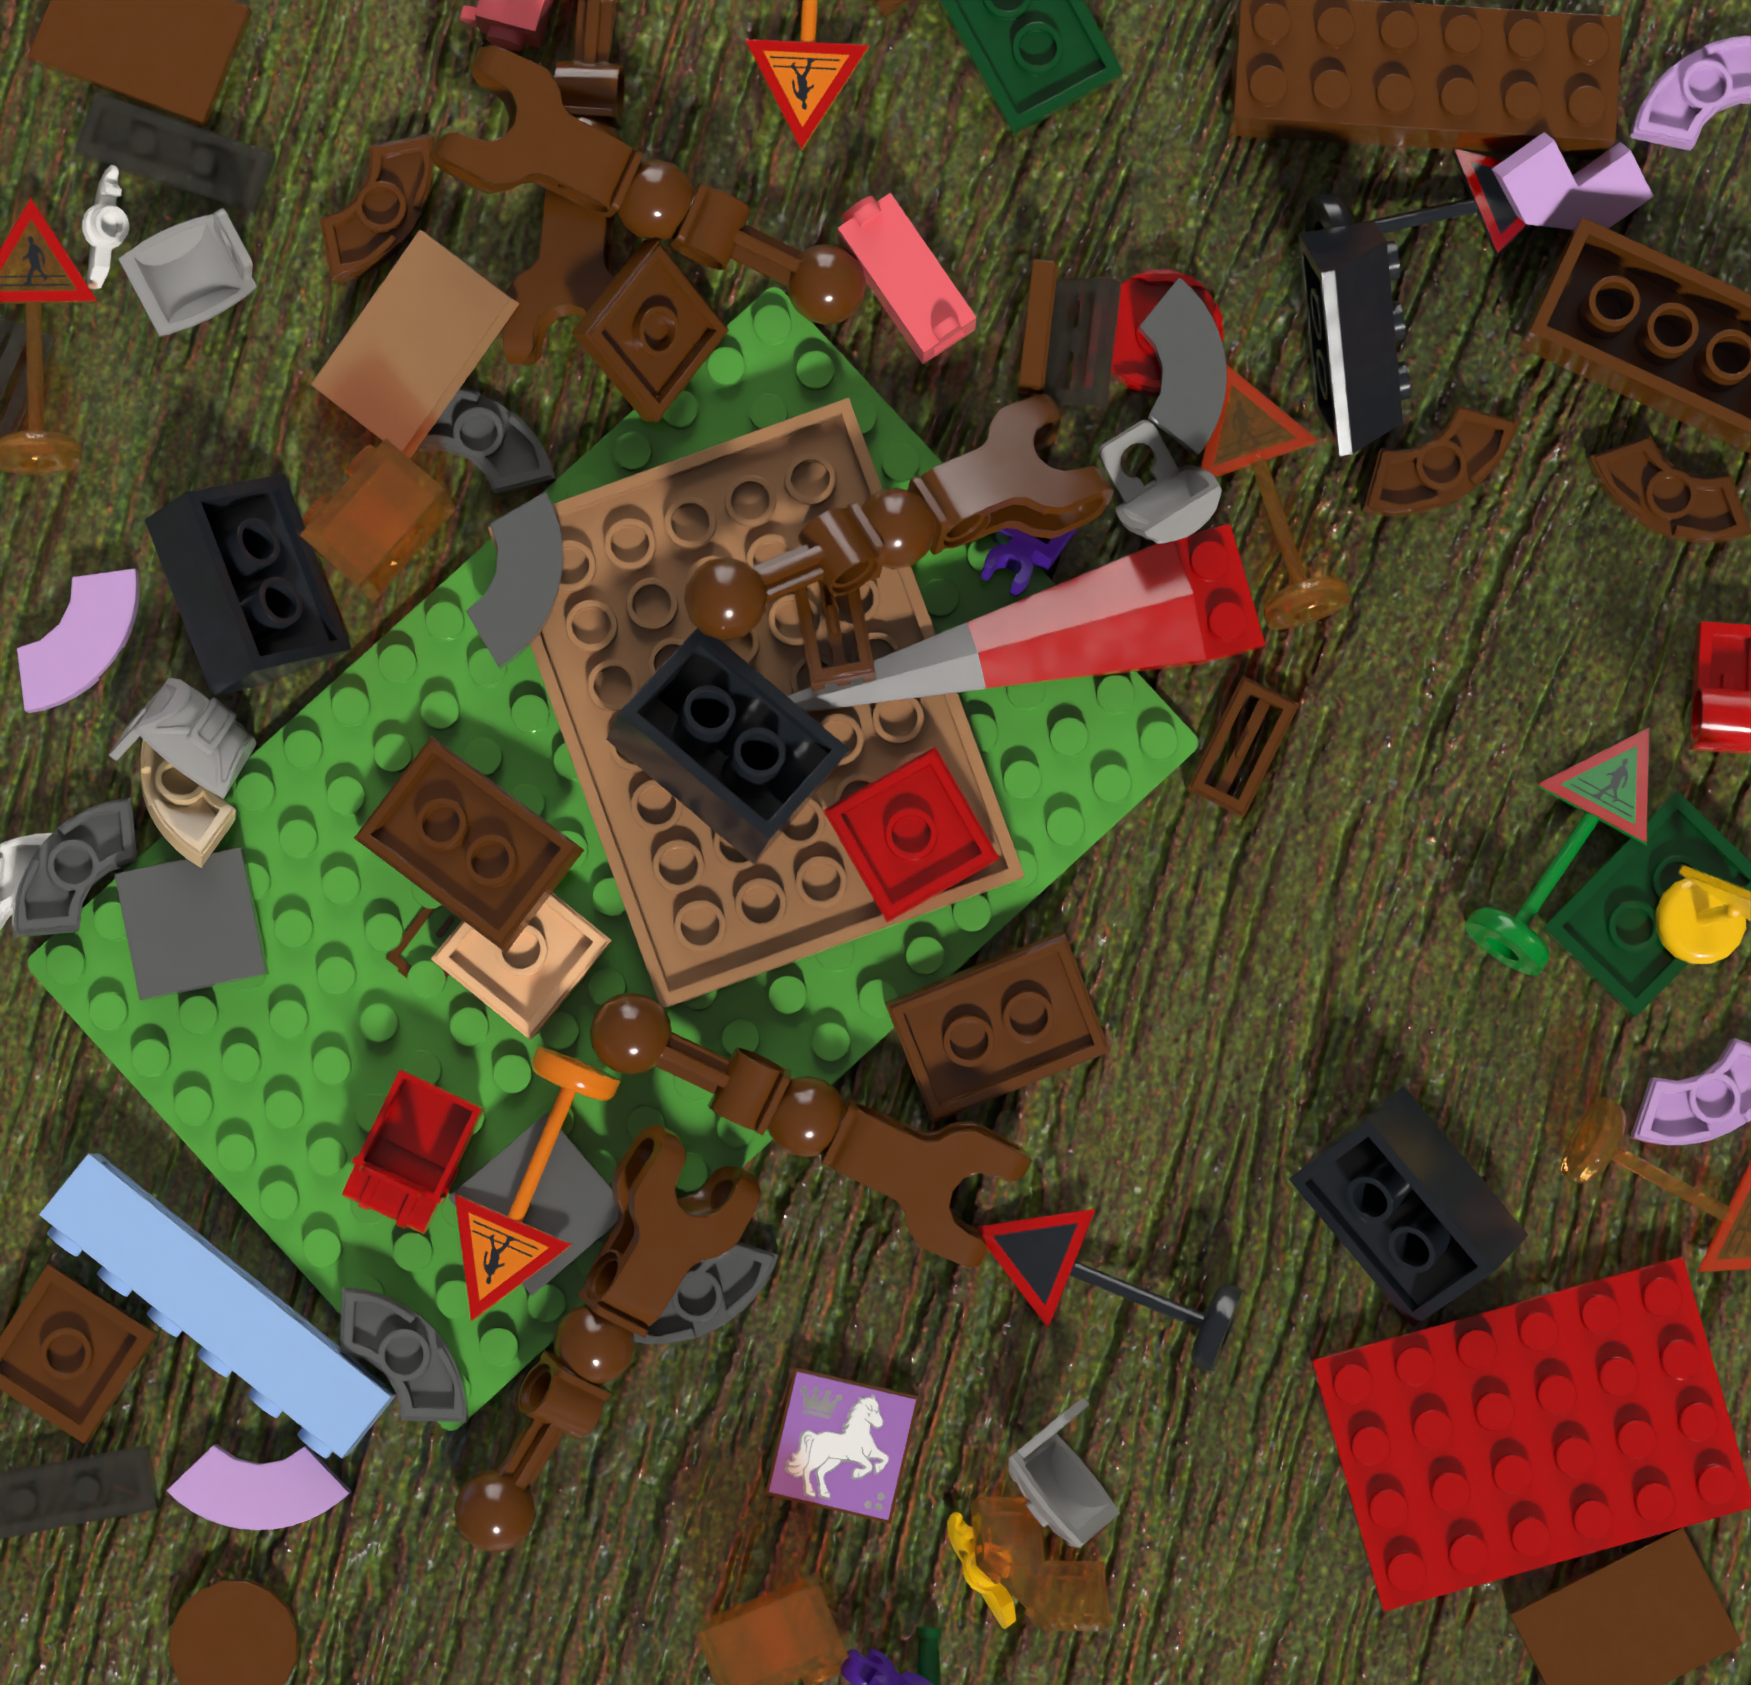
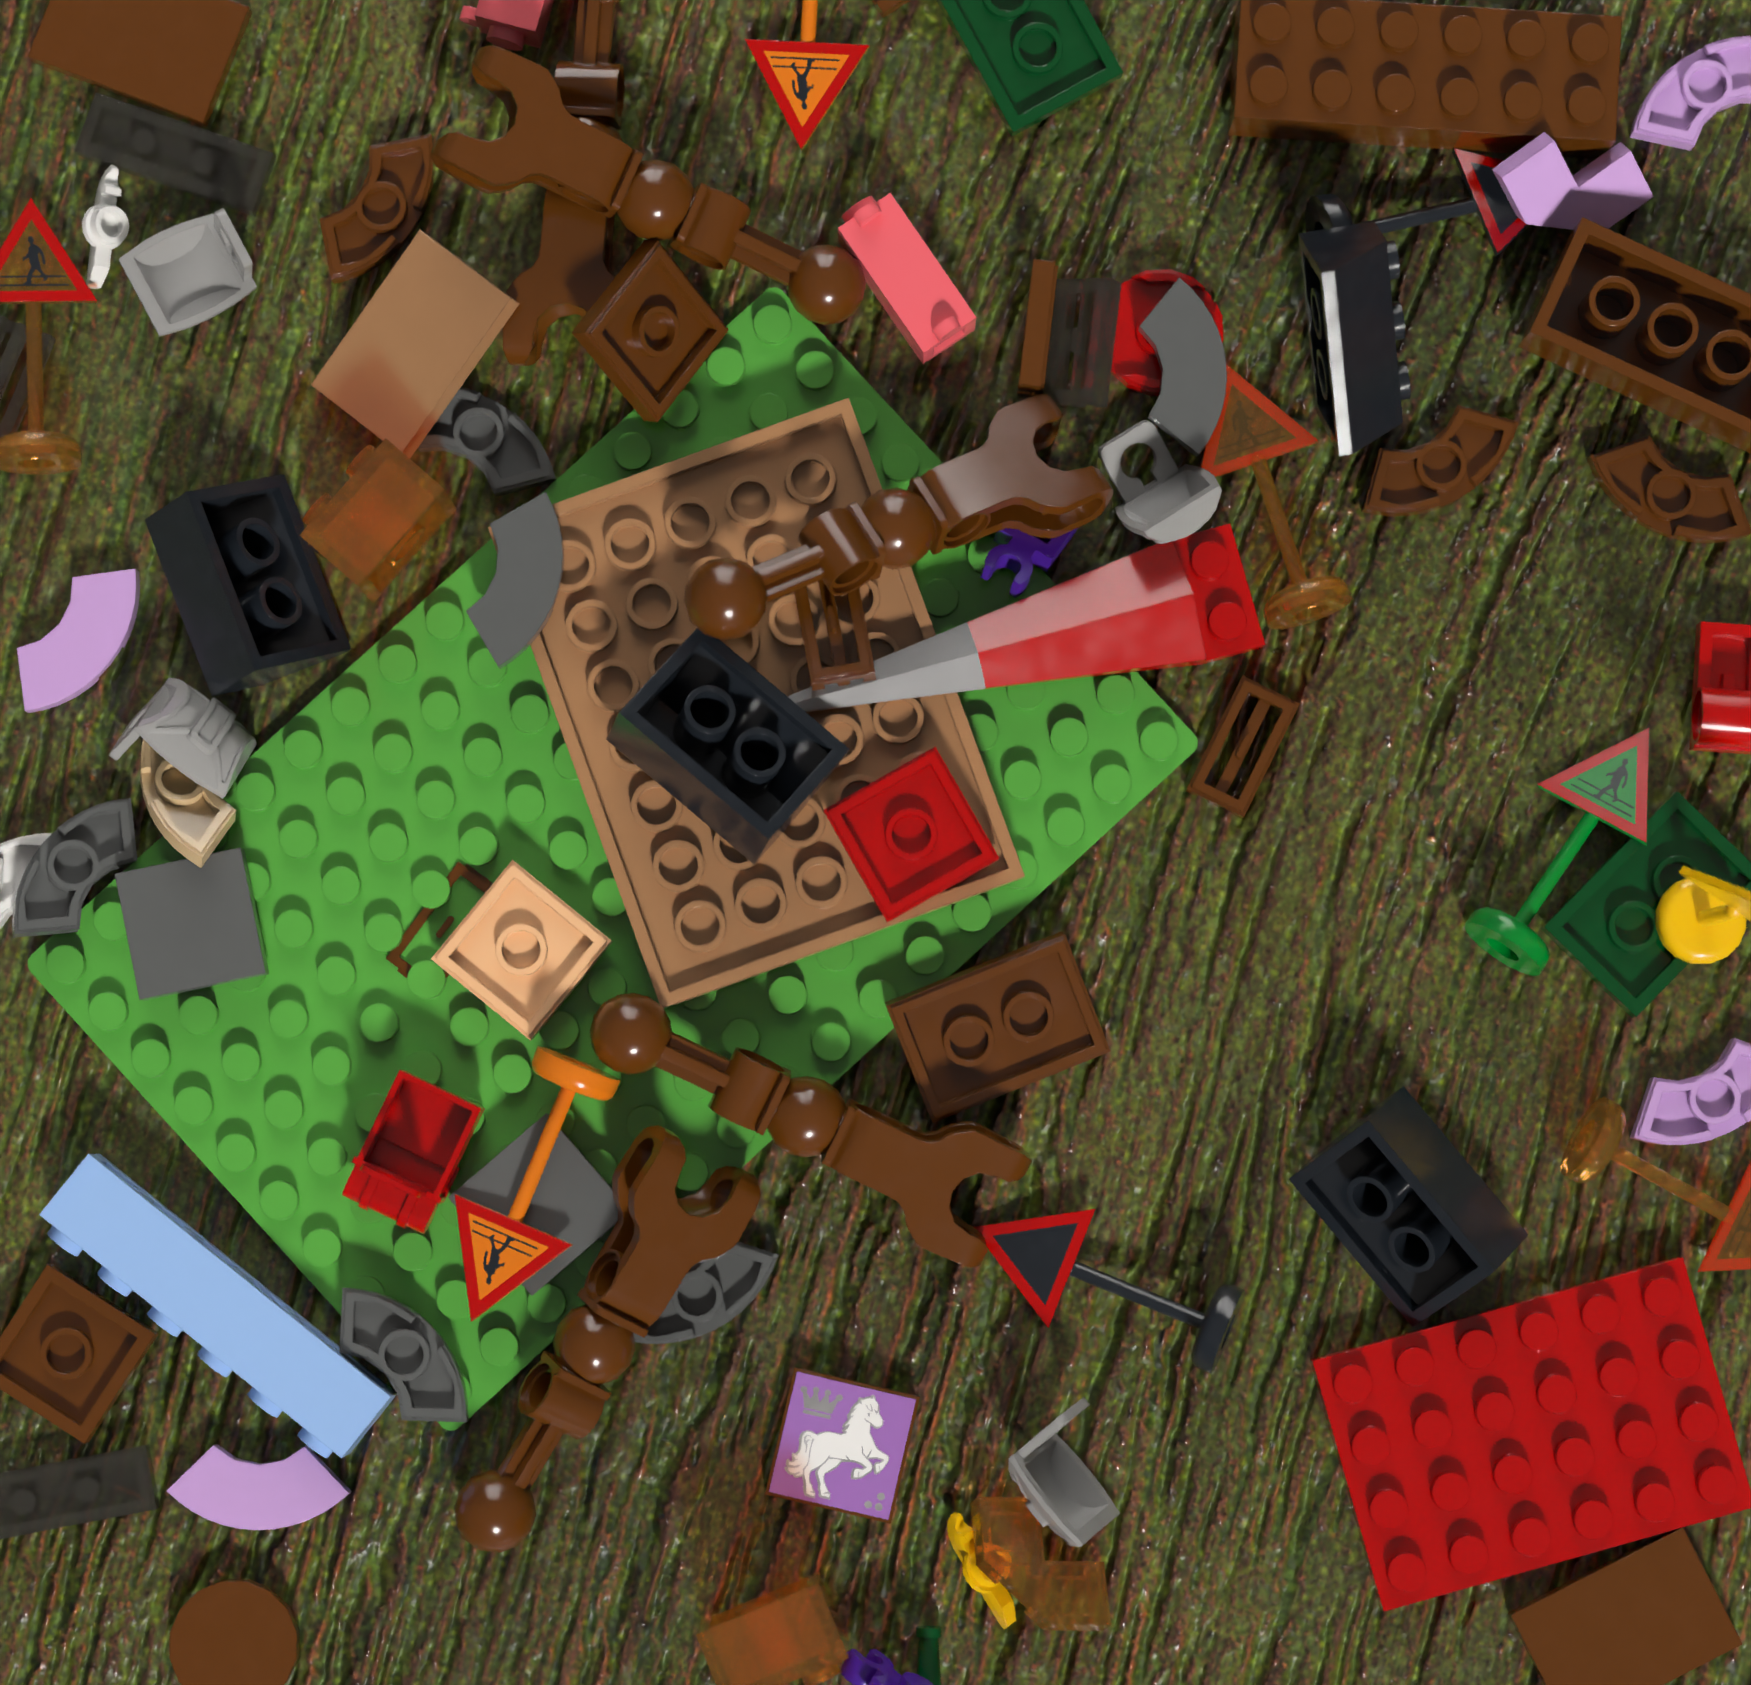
reddish brown tile [354,736,584,953] -> none

